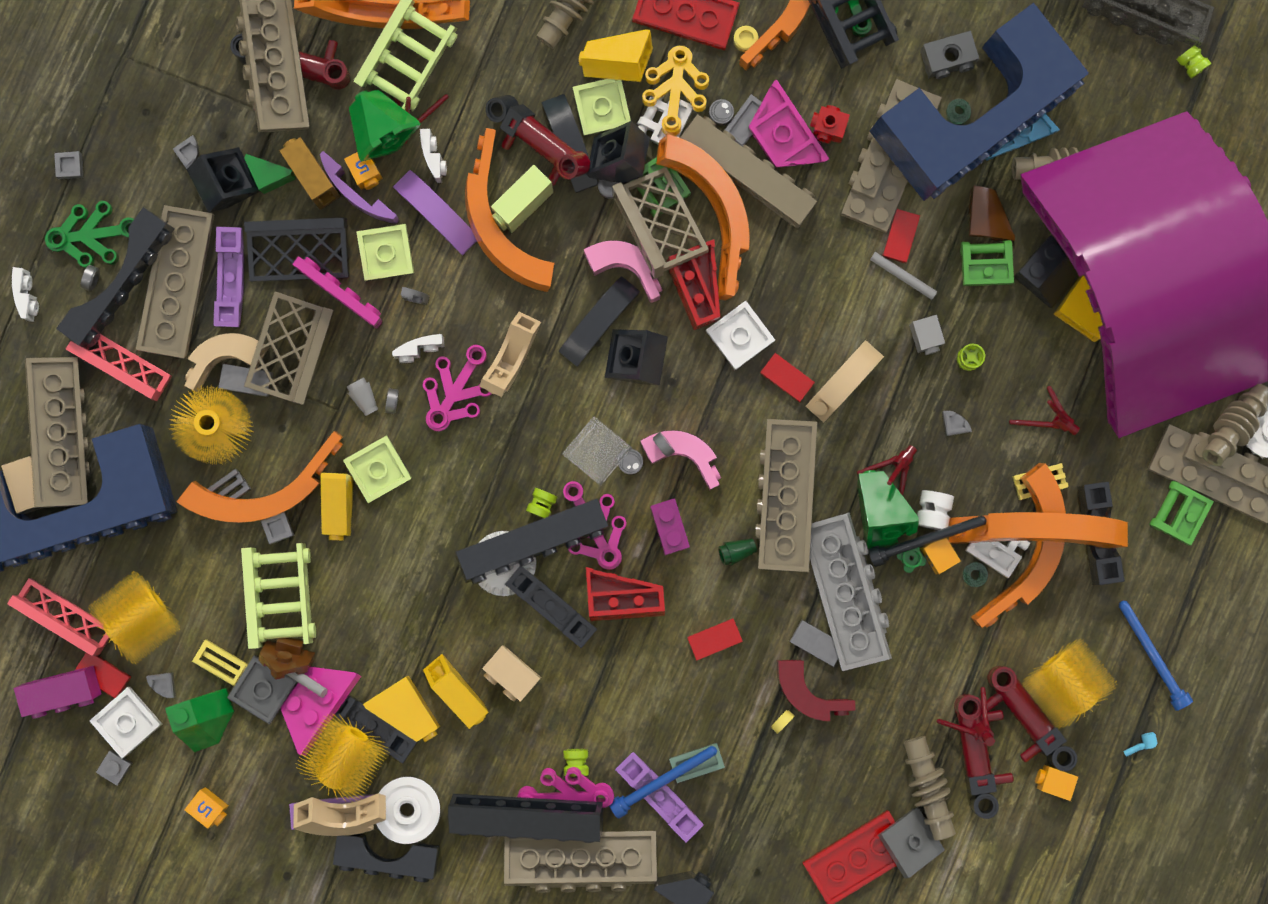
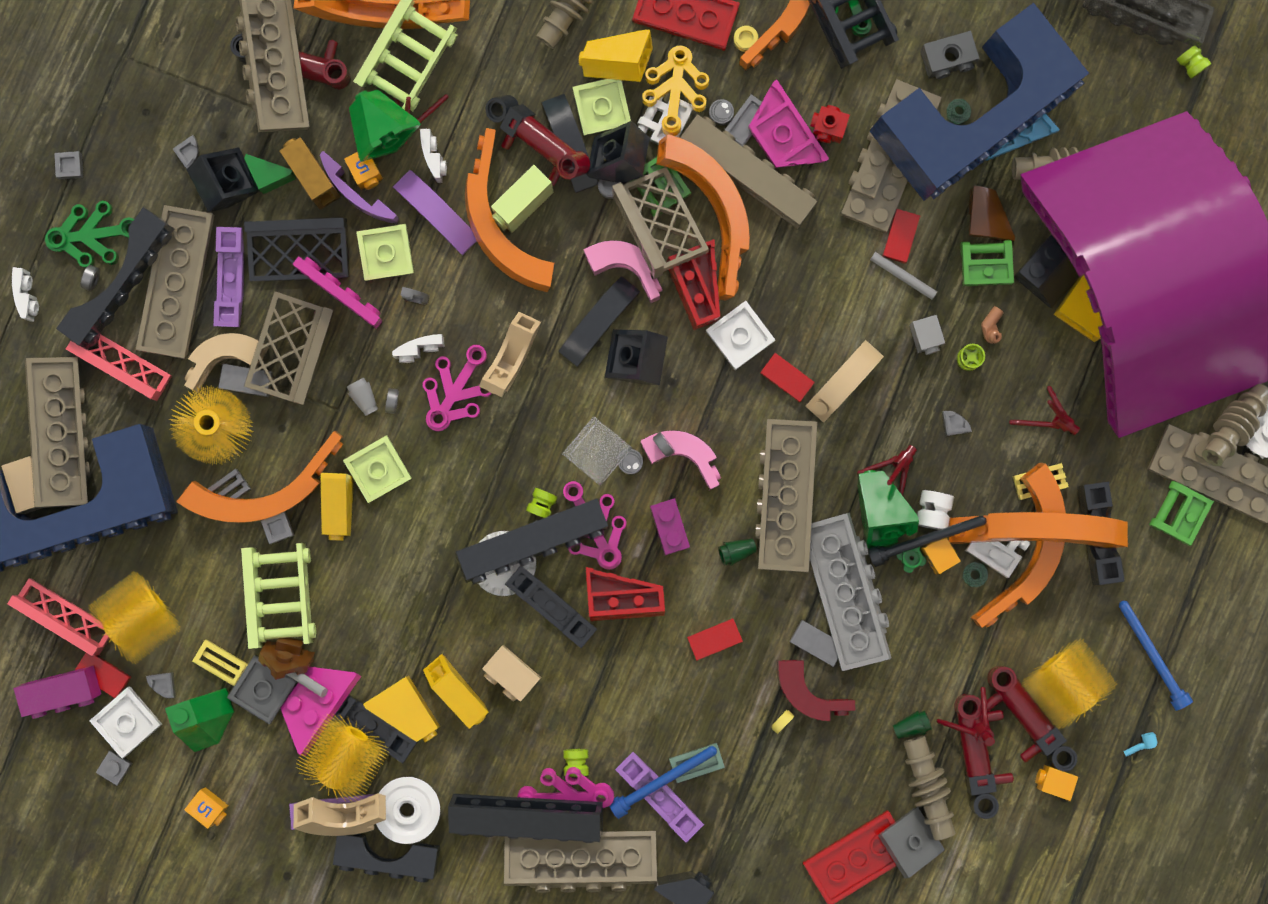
none -> dark green cone [893,711,932,739]
none -> nougat arm [981,306,1004,343]

